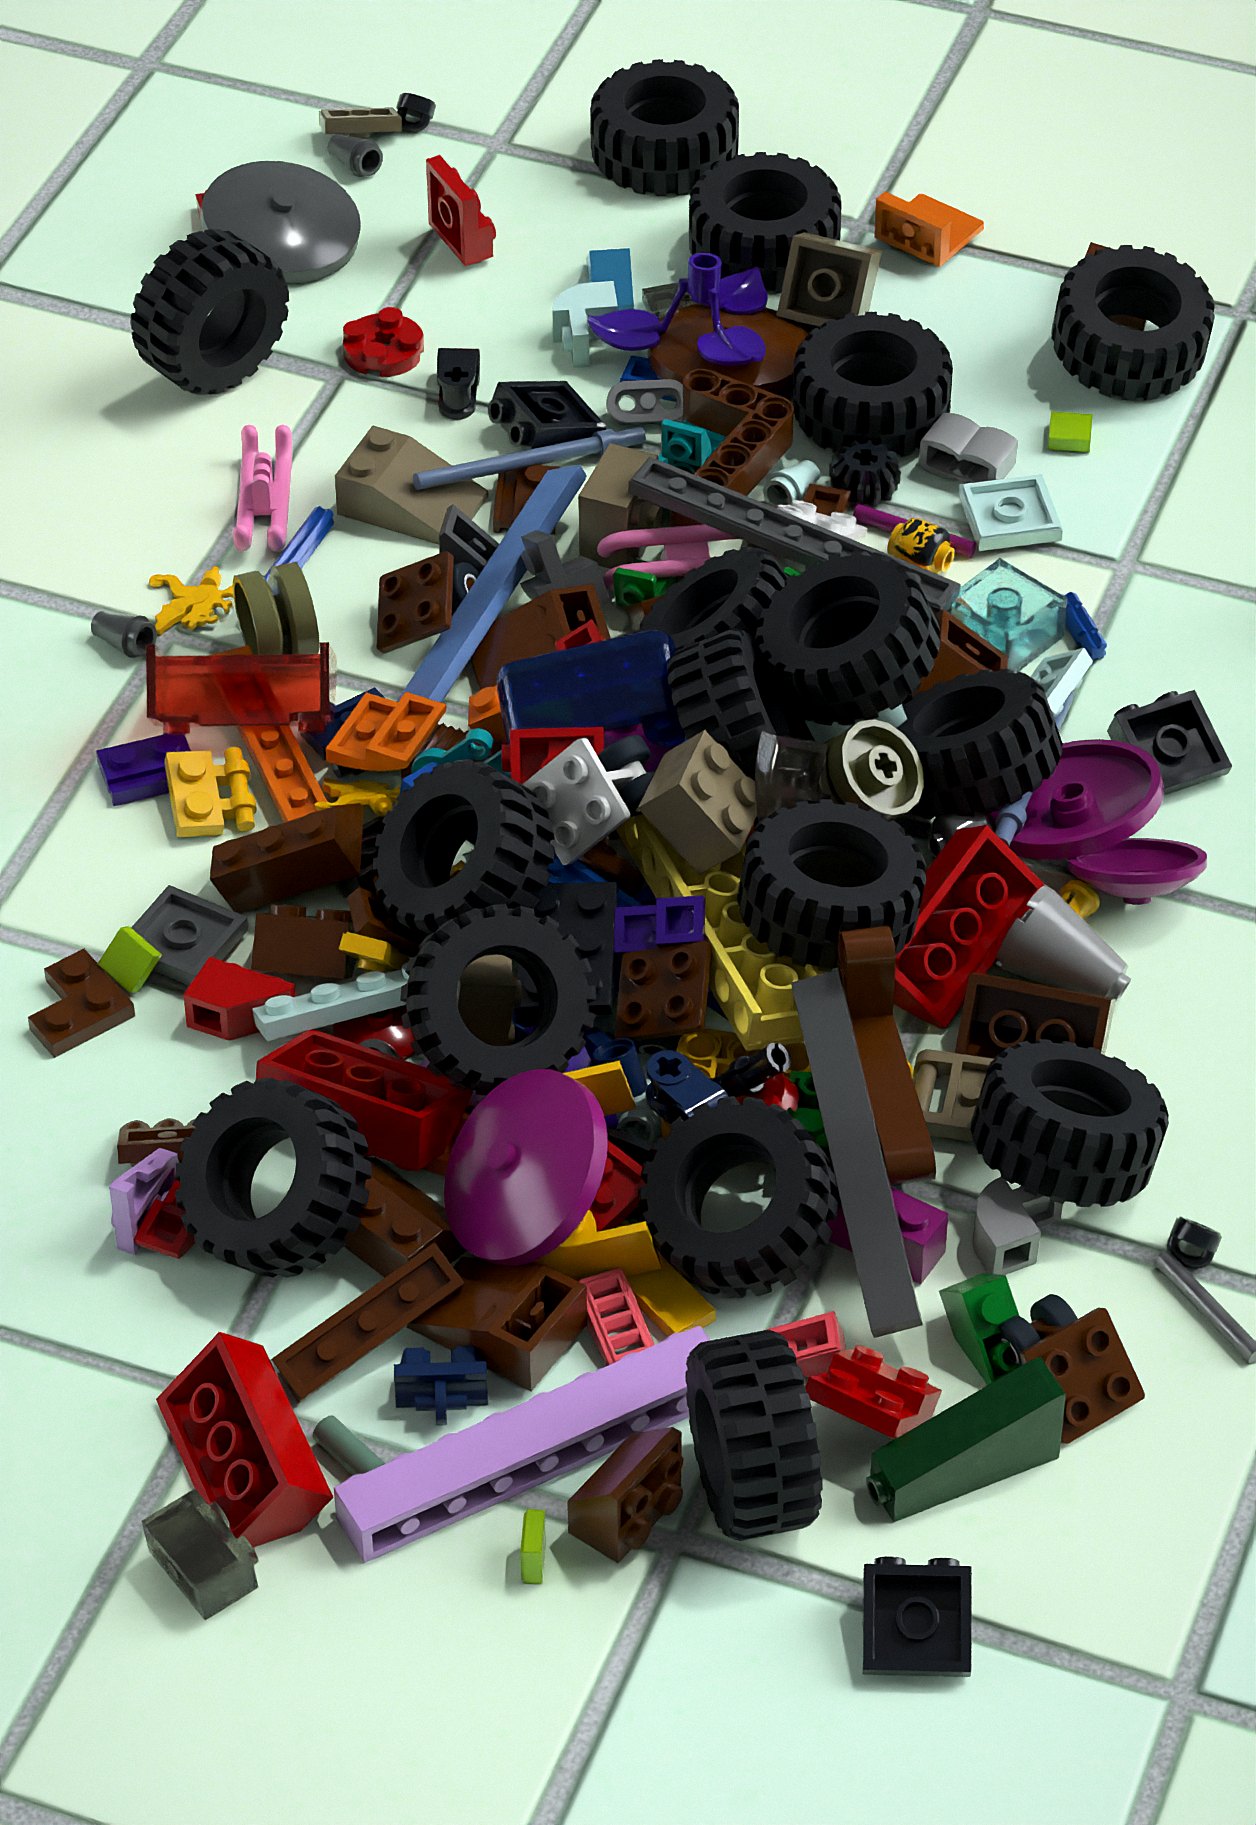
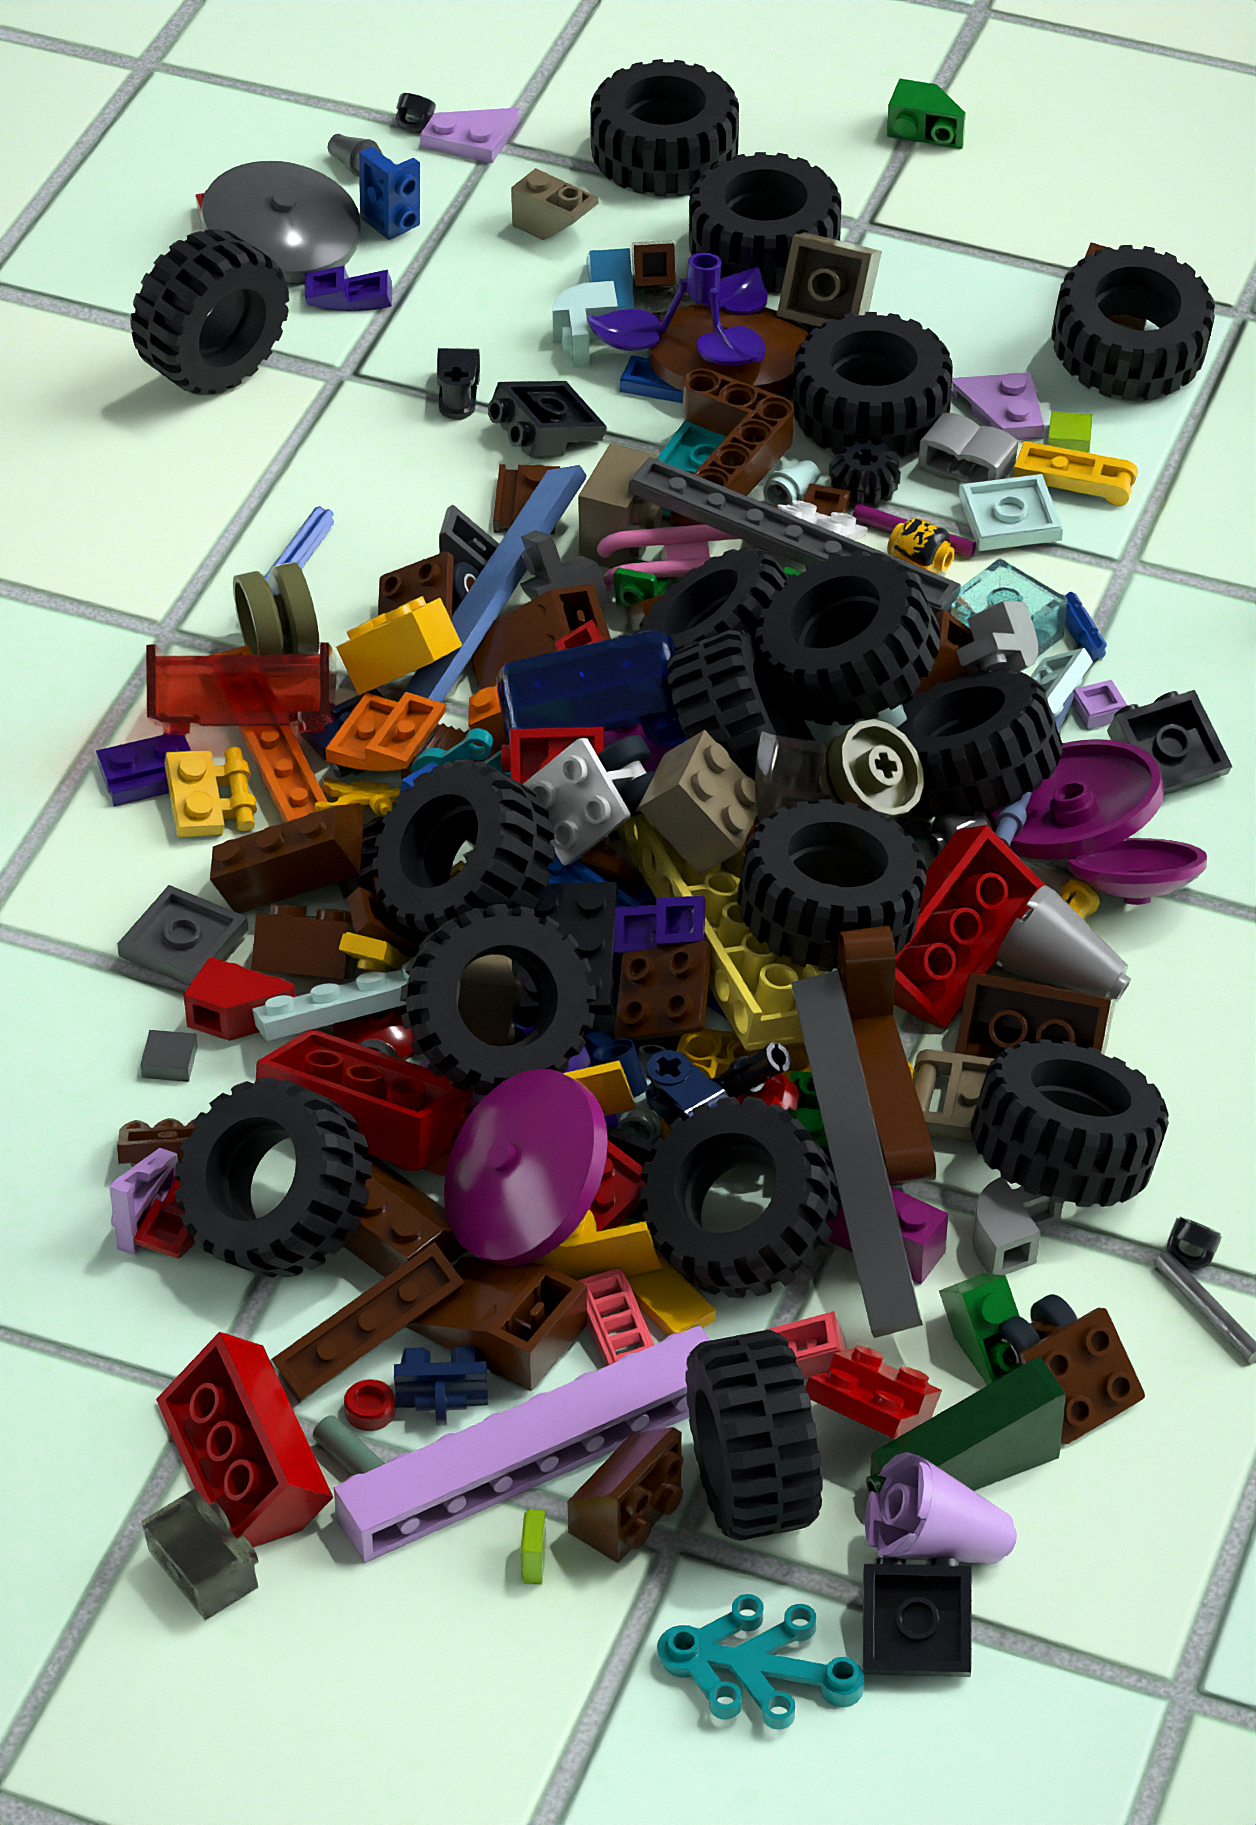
reddish brown plate [28,948,135,1058] -> none
dark grey cone [91,611,157,658] -> none
lime tile [97,926,162,993] -> none
yellow piece [149,566,234,636] -> none
bright pink piece [232,424,292,552] -> none
dark tan plate [319,107,402,138] -> none
dark tan slope [335,425,488,545] -> none
red plate [343,307,424,377] -> none
sand blue bar [413,427,646,490] -> none
red plate [426,155,496,266] -> none
light grey plate [606,379,683,425] -> none
teal slope [661,419,712,474] -> none
orange bracket [874,191,984,267] -> none
none -> dark grey tile [140,1030,198,1082]
none -> dark purple slope [305,265,392,311]
none -> yellow brick [336,596,462,696]
none -> red tile [344,1379,396,1431]
none -> blue bracket [359,147,420,240]
none -> lavender wing [420,107,520,163]
none -> dark tan slope [511,168,599,240]
none -> reddish brown brick [631,240,676,286]
none -> teal plant [657,1594,864,1730]
none -> lavender cone [864,1452,1017,1564]
none -> green slope [887,78,966,149]
none -> lavender wing [951,372,1044,440]
none -> light grey brick [956,601,1038,673]
none -> yellow plate [1013,441,1138,506]
none -> lavender tile [1071,679,1128,729]

